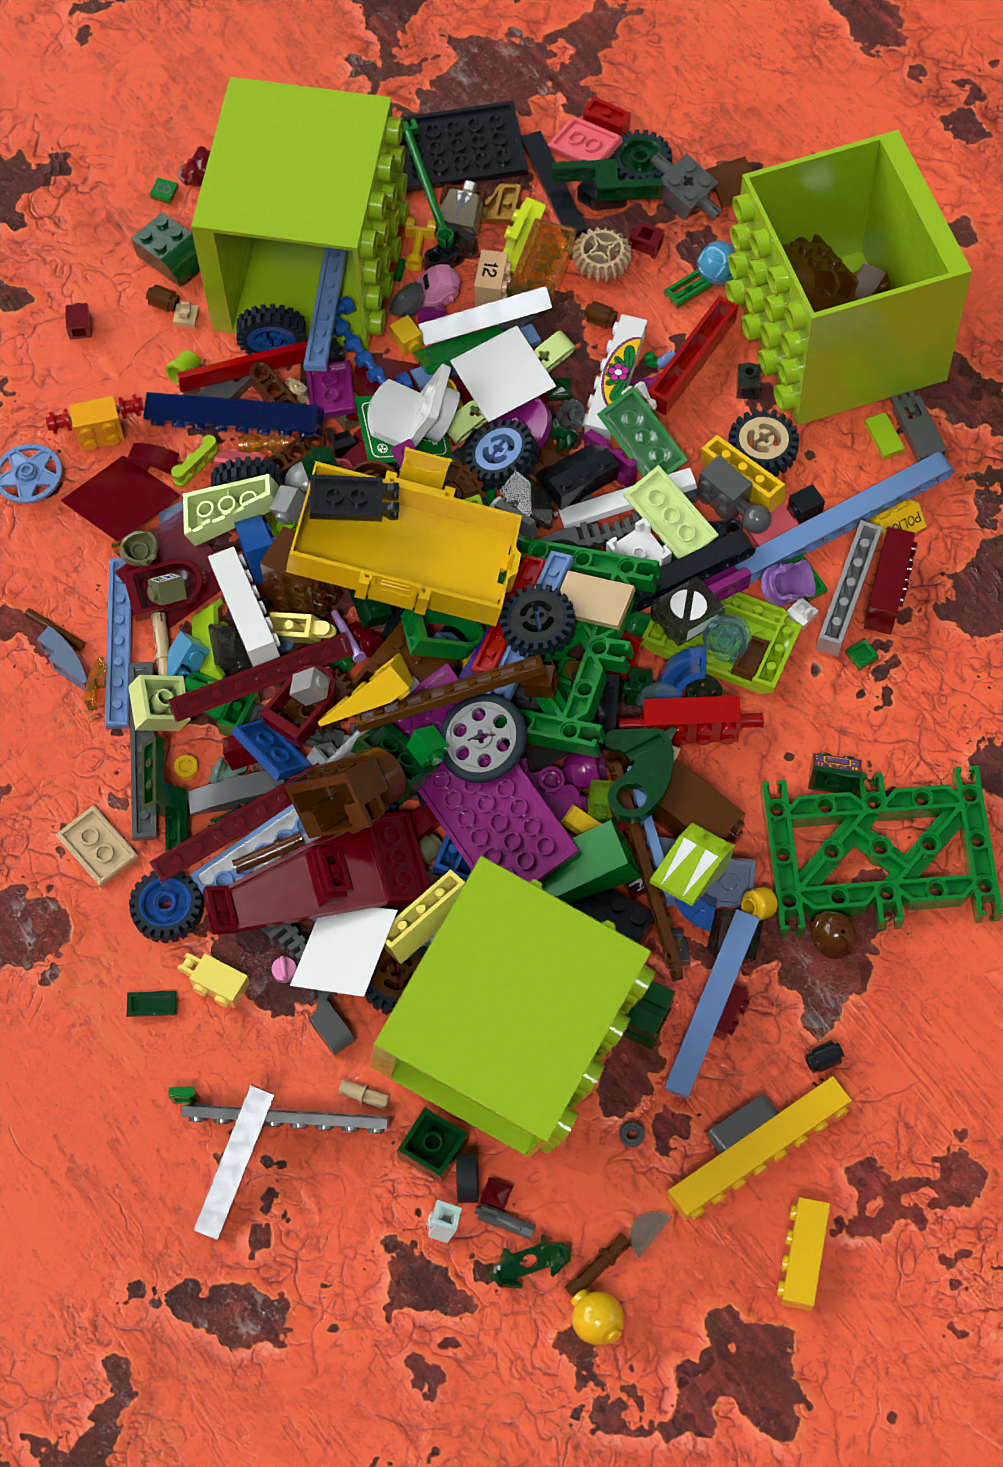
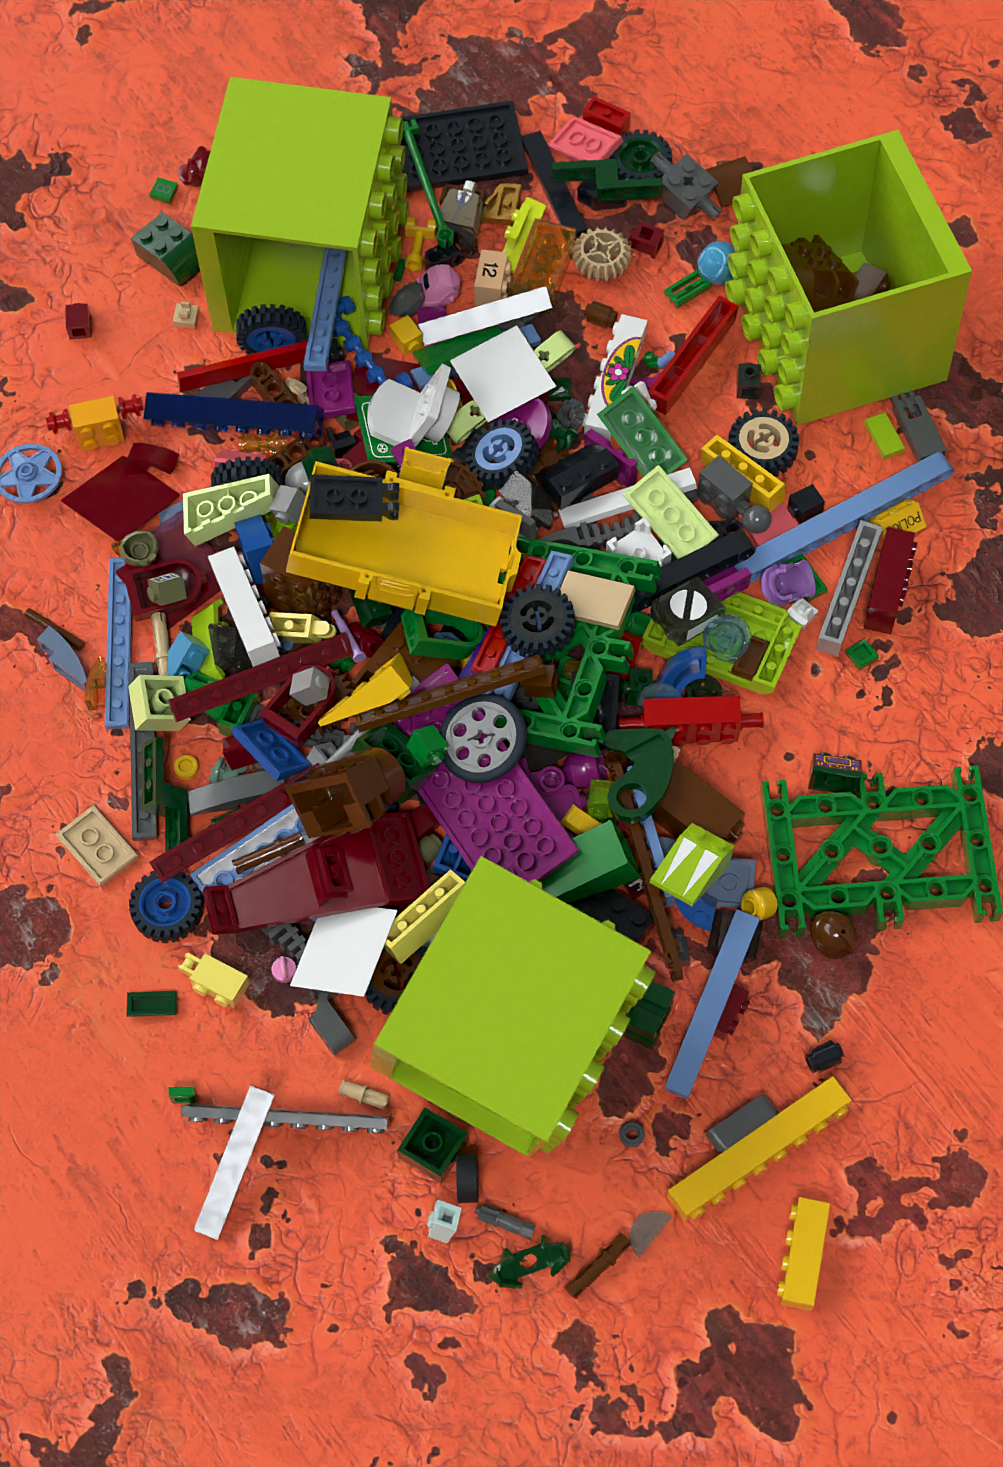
reddish brown brick [146,284,180,312] -> none
lime piece [165,350,201,385] -> none
lime plate [171,435,218,488] -> none
dark red tile [480,1177,513,1212] -> none
yellow brick [571,1289,625,1345] -> none

